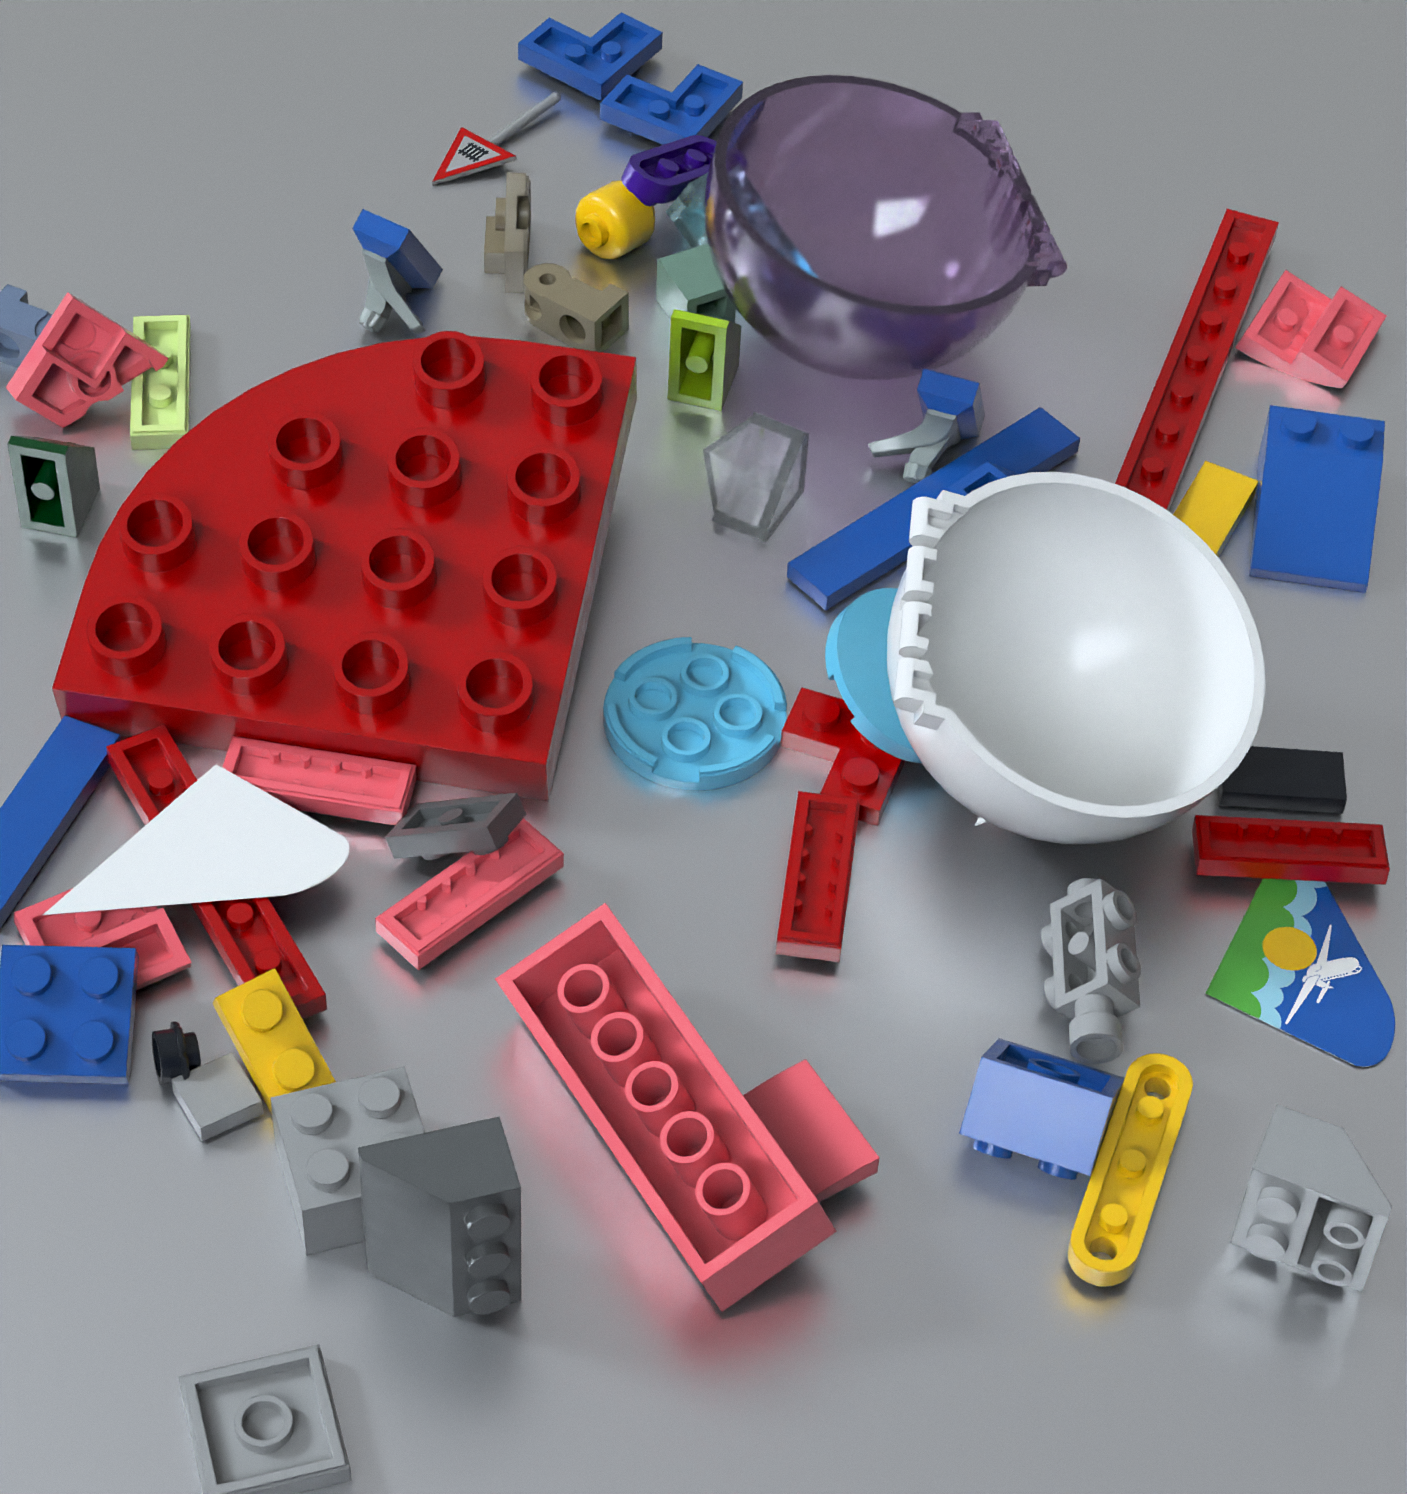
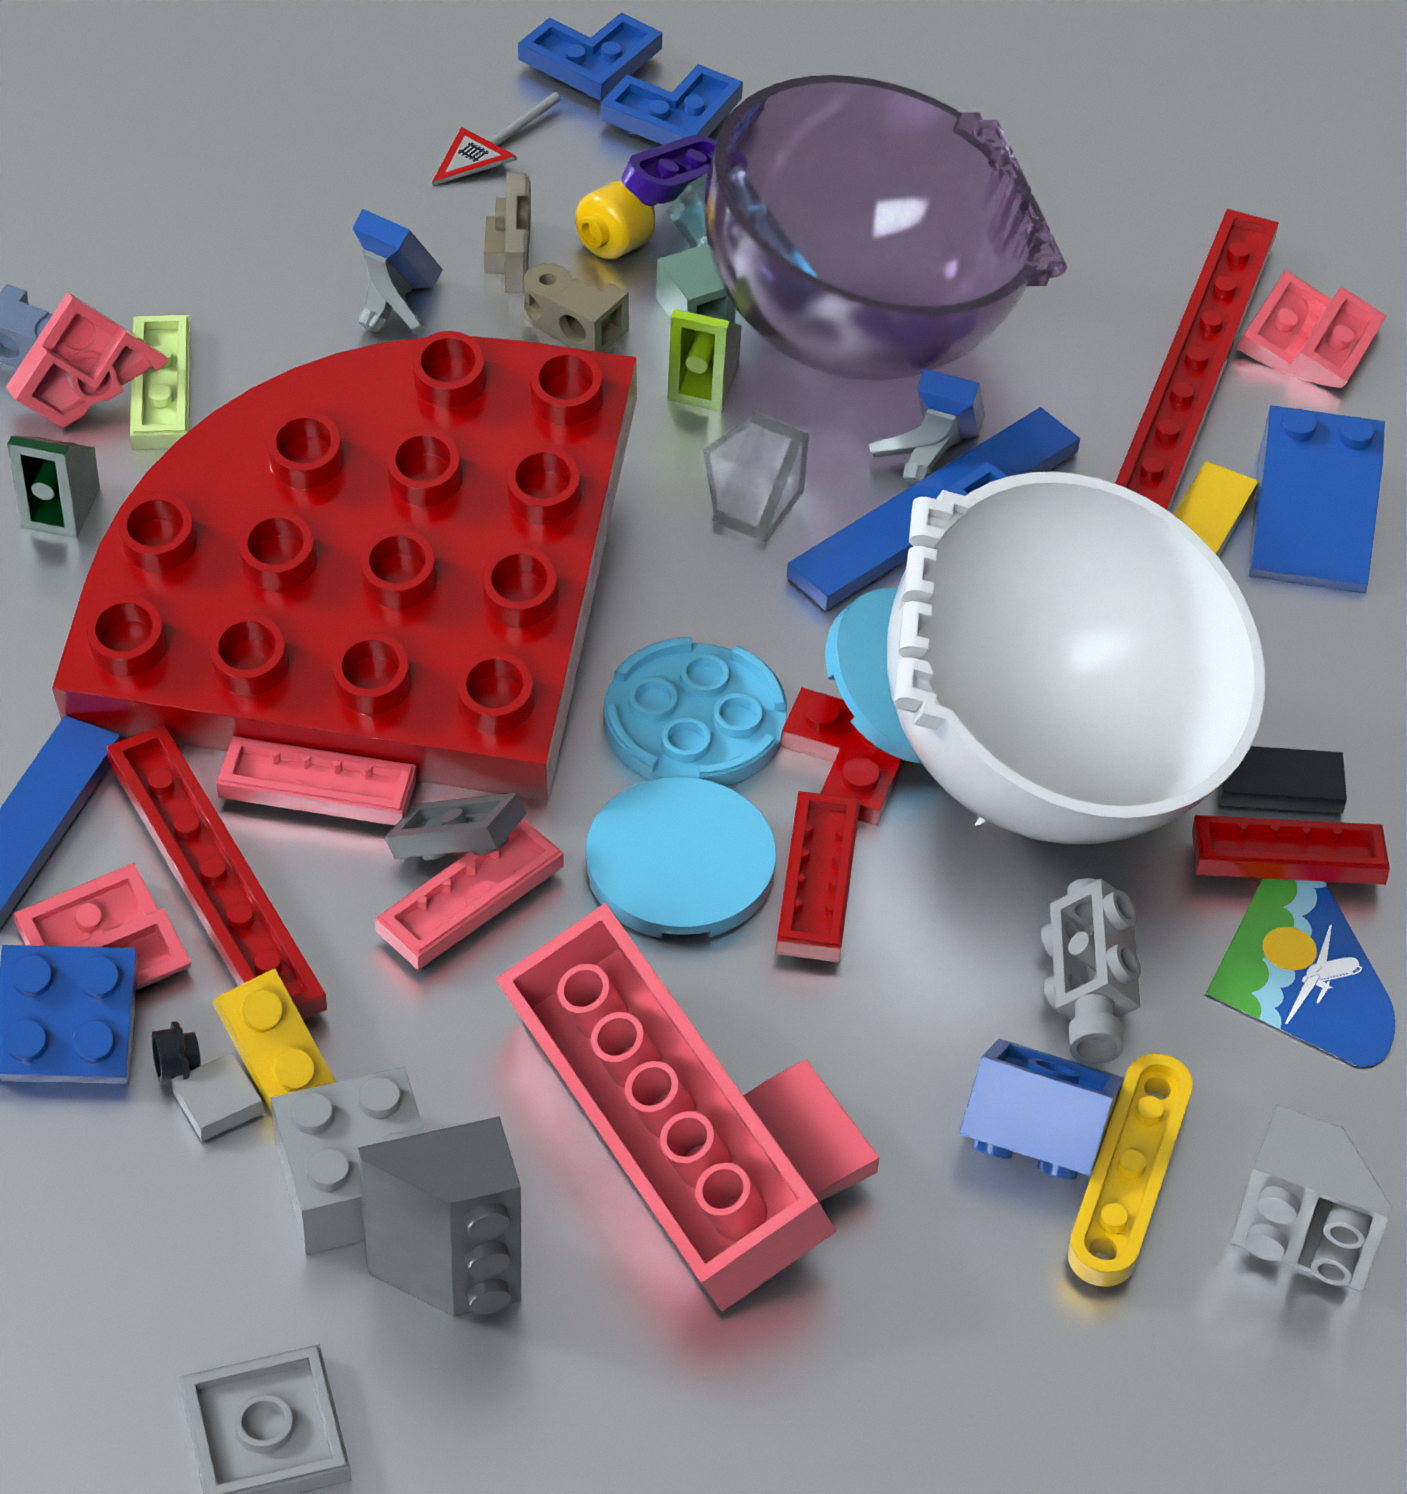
white sticker [43,764,349,915] -> none
none -> medium azure tile [585,777,776,938]

